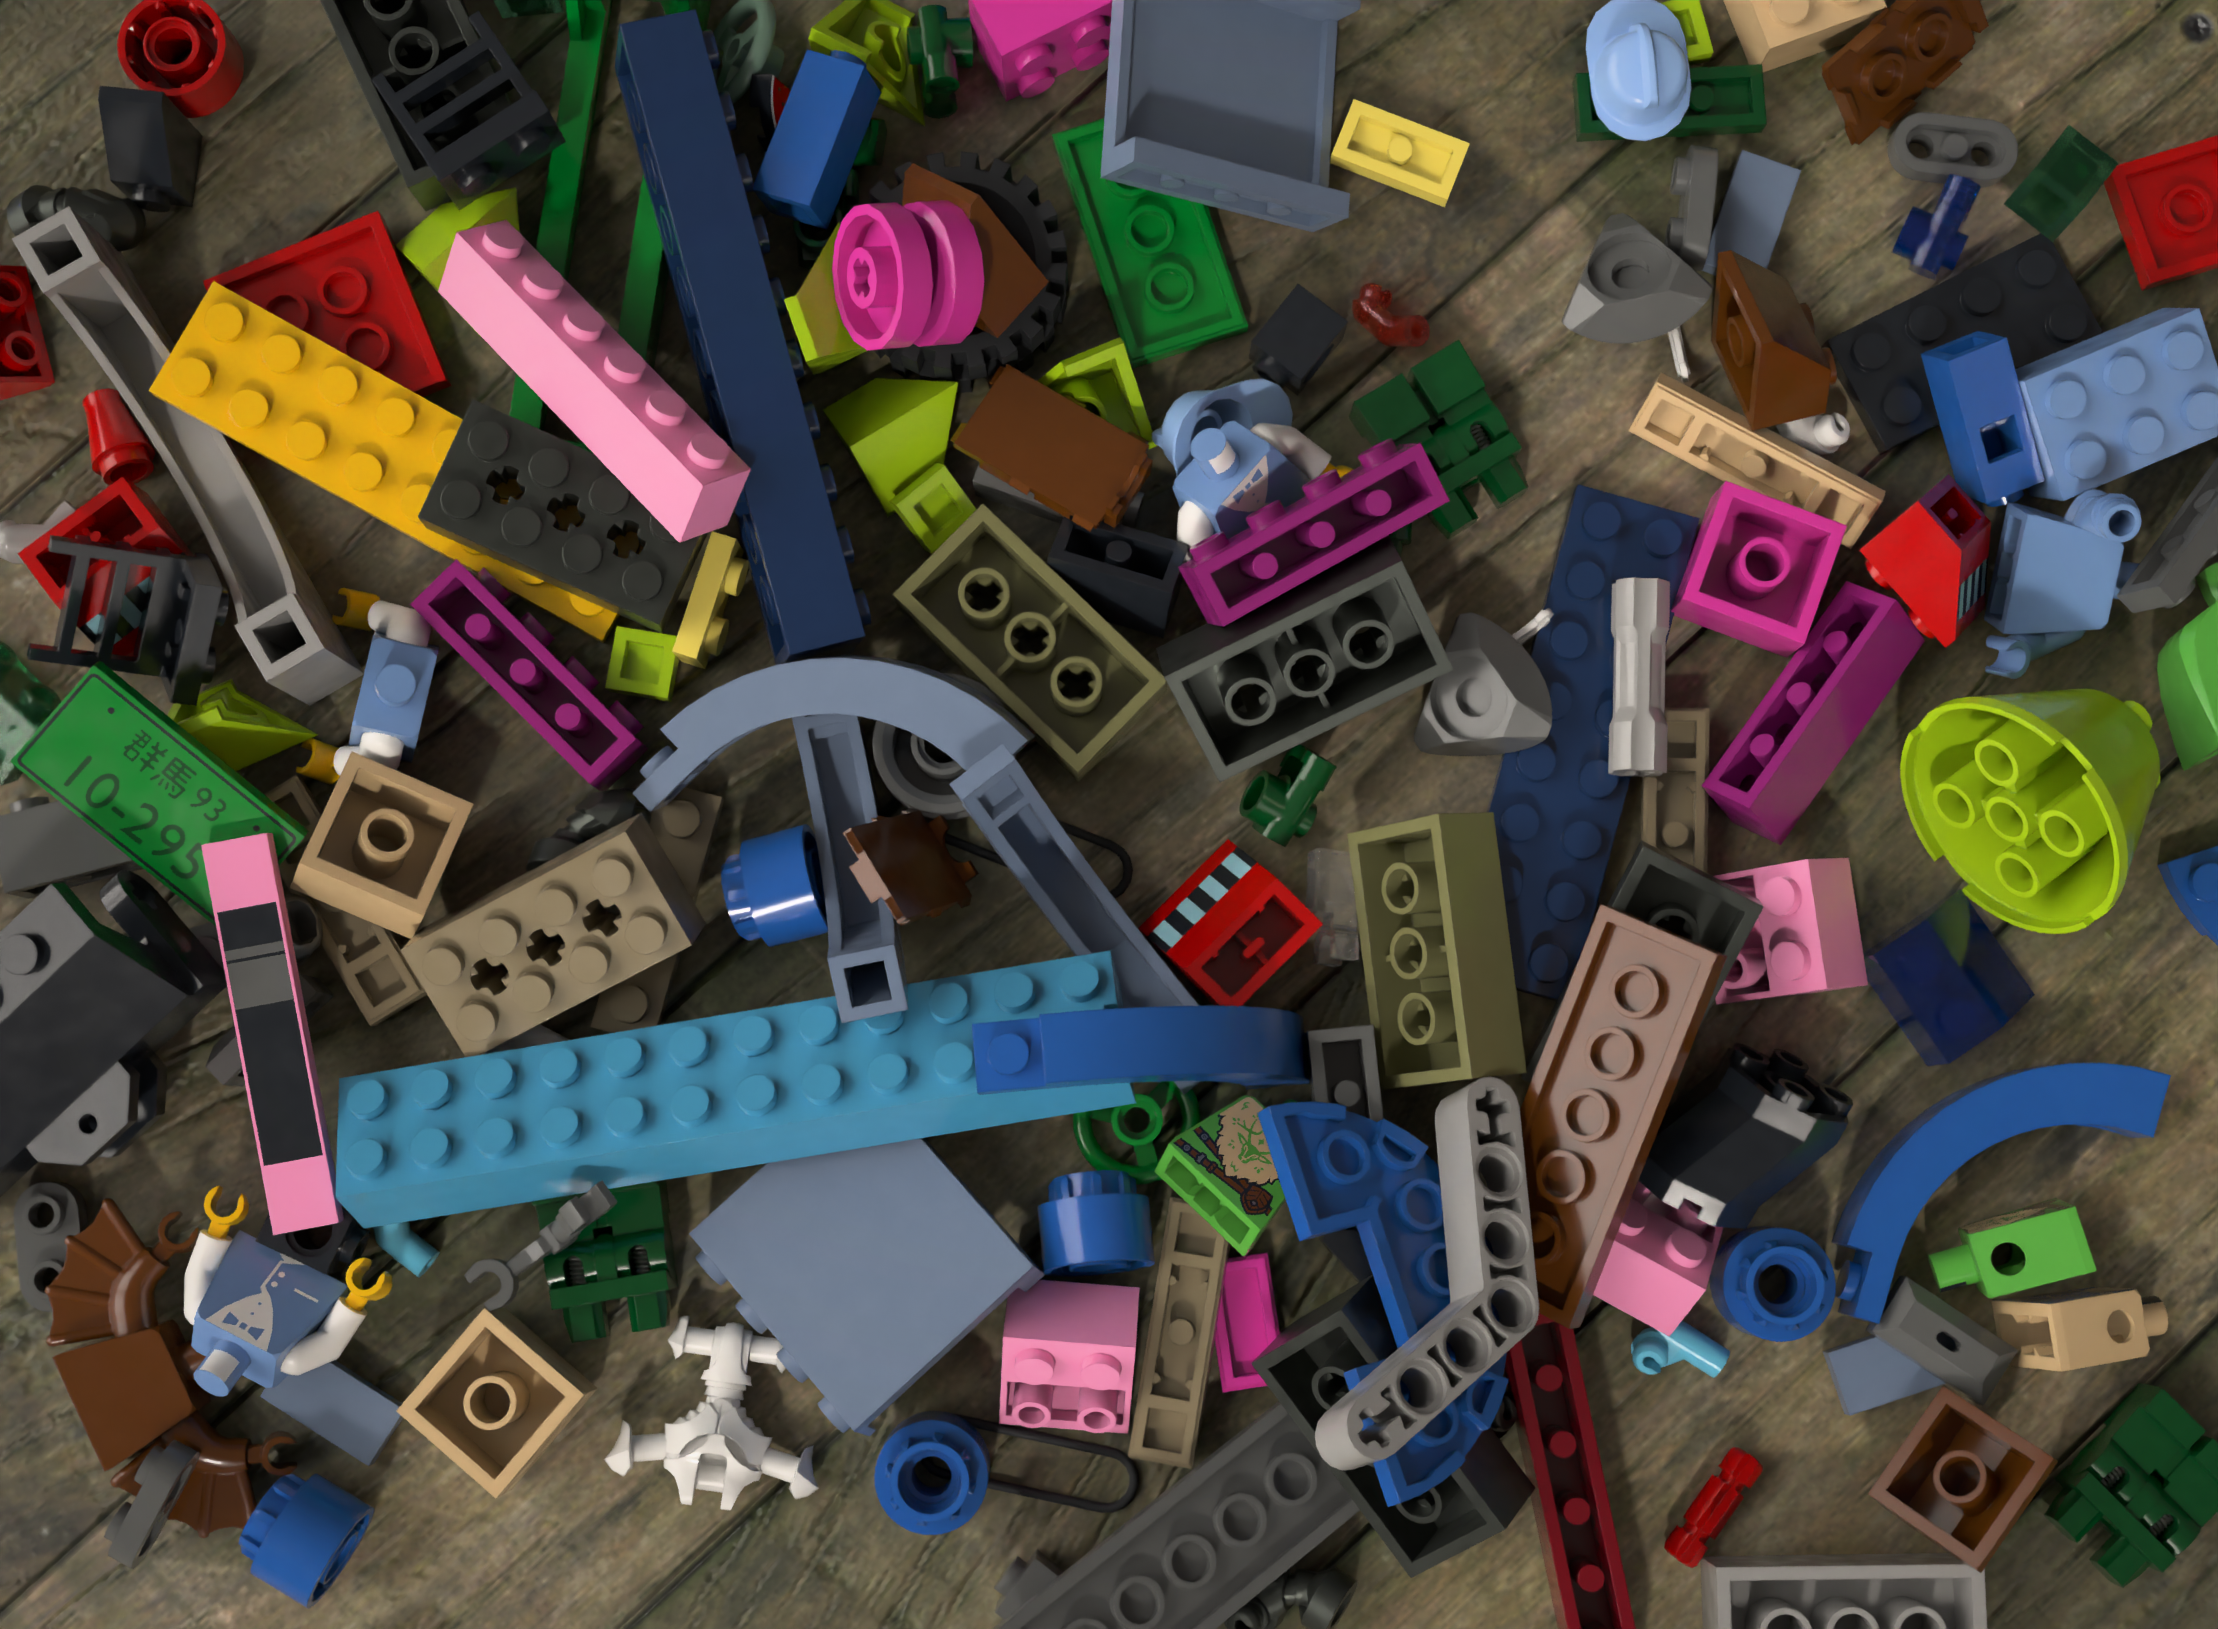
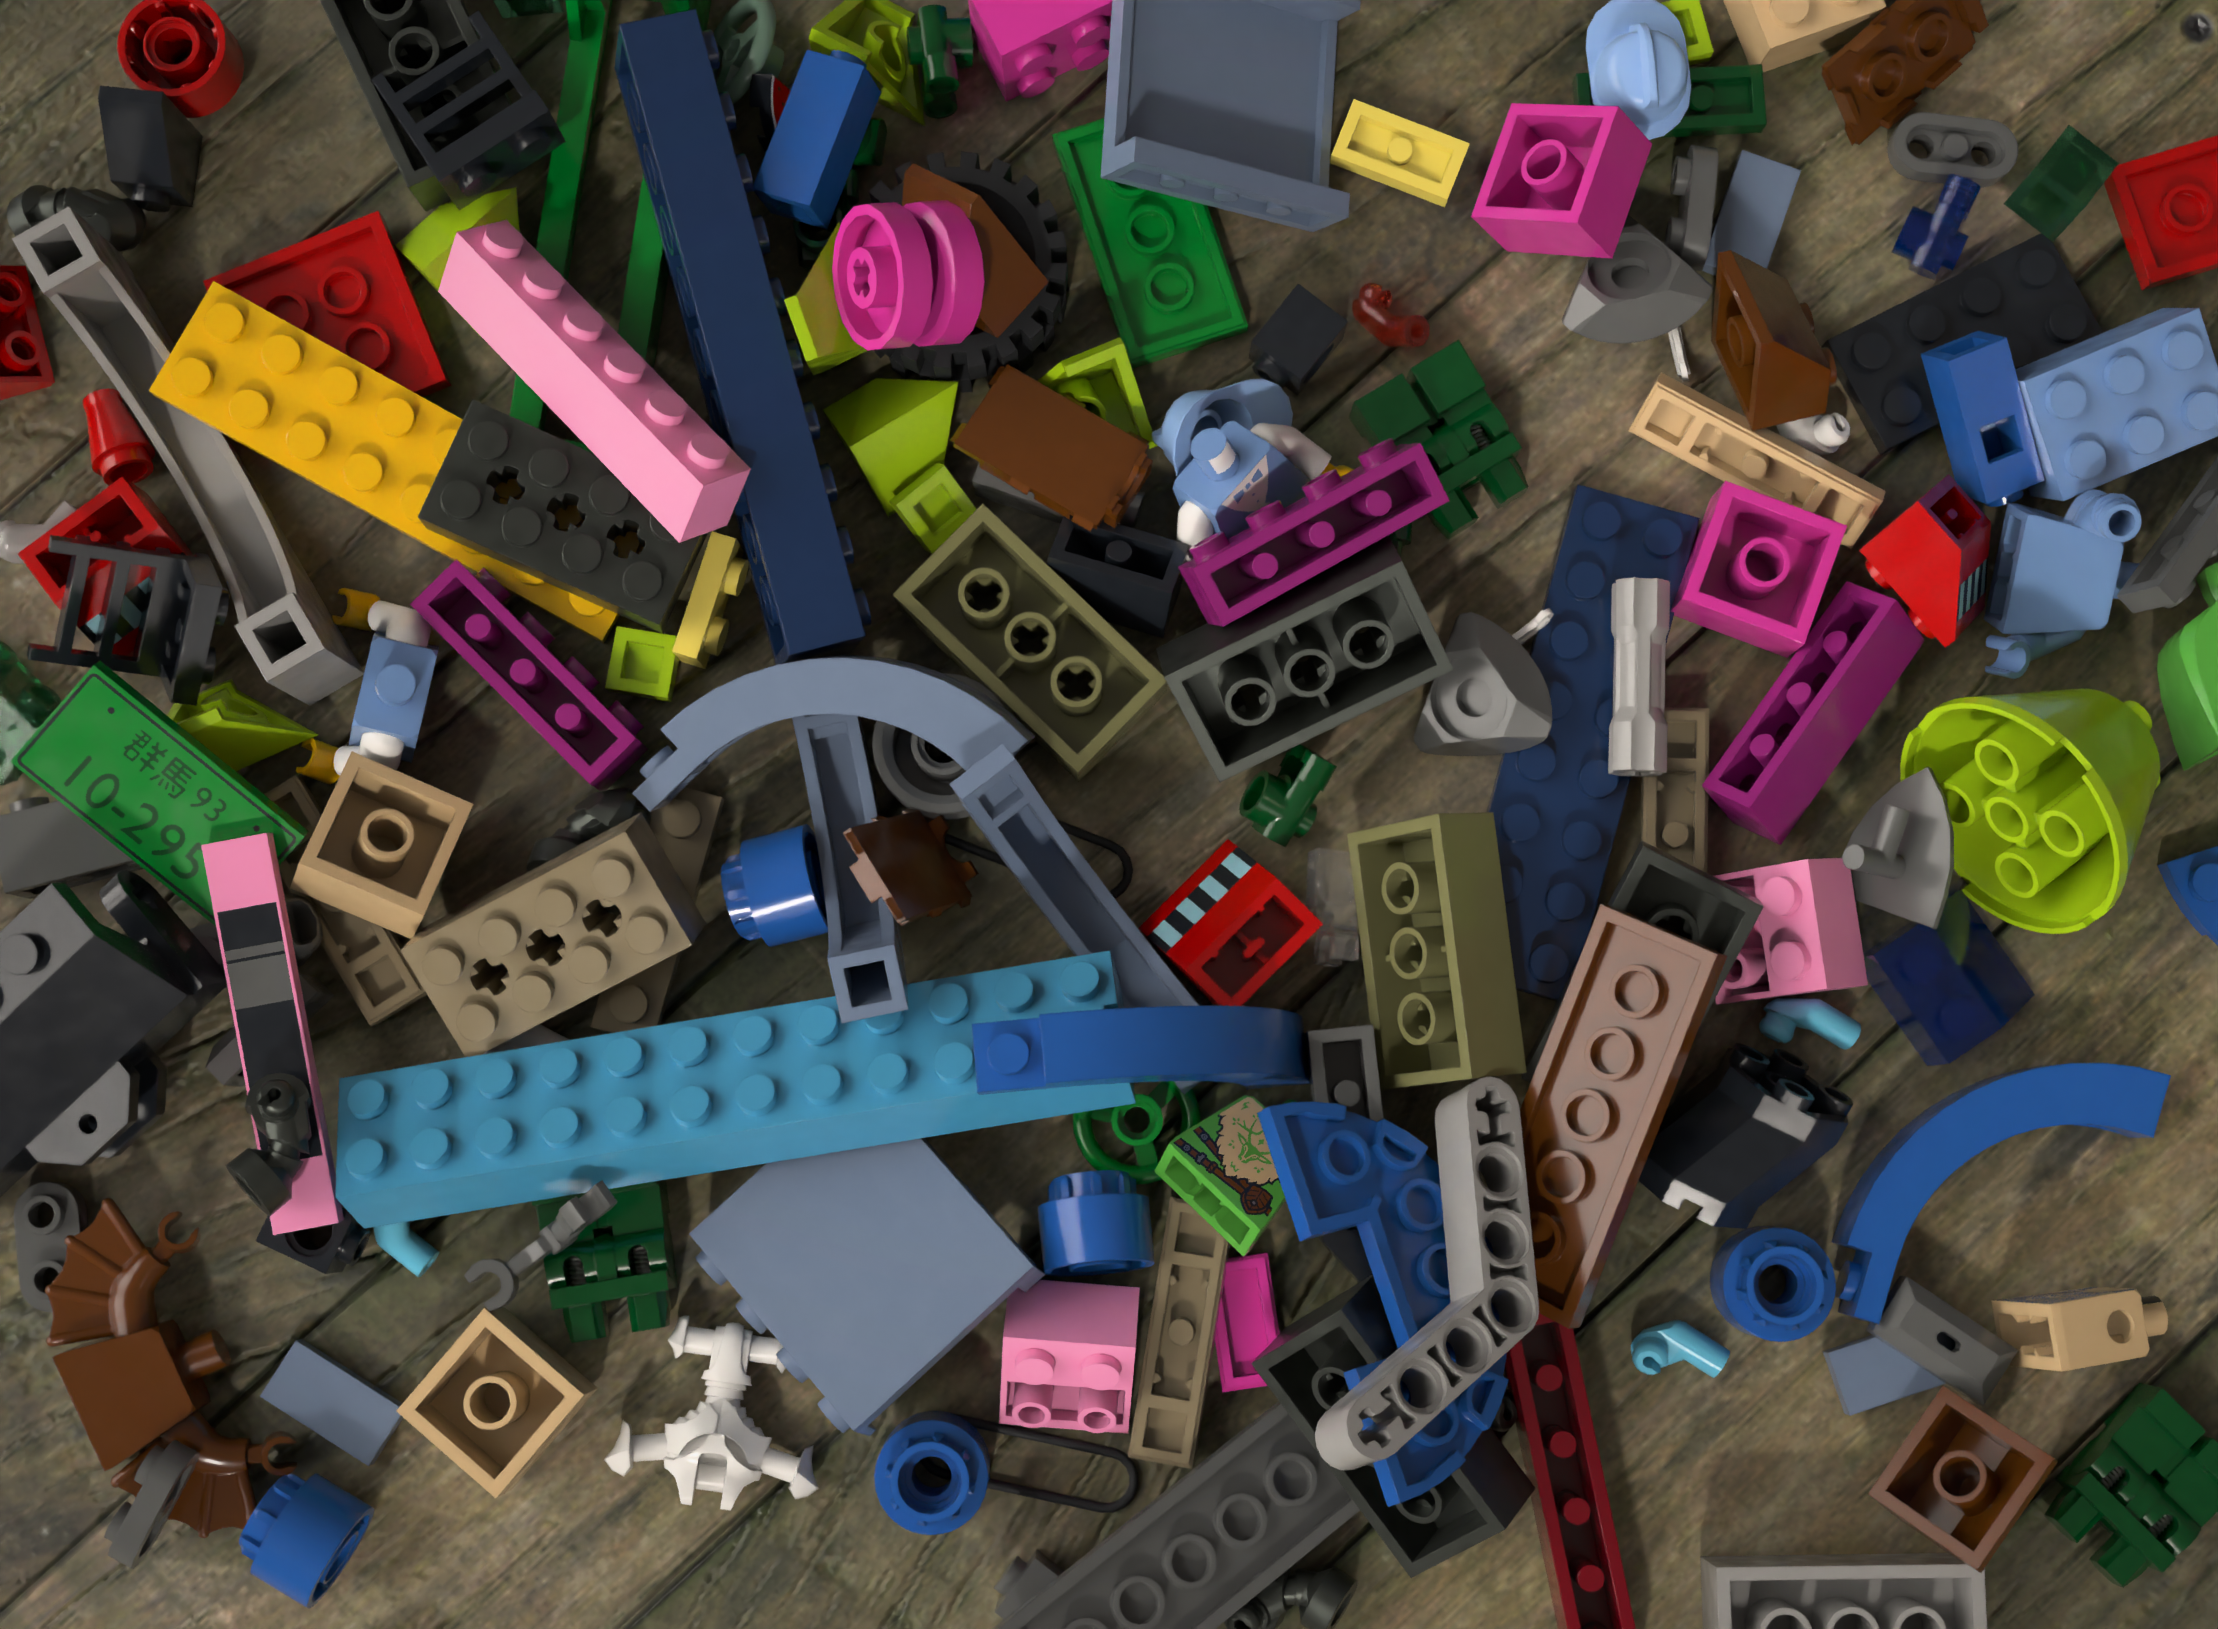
torso [184,1186,393,1397] -> none
bright pink slope [1593,1181,1723,1337] -> none
red axle [1664,1447,1763,1568] -> none
bright green torso [1928,1198,2097,1298] -> none
none -> pearl dark grey arm [226,1073,312,1216]
none -> dark pink brick [1471,103,1652,259]
none -> medium azure arm [1759,998,1861,1050]
none -> dark grey shield [1841,767,1954,929]

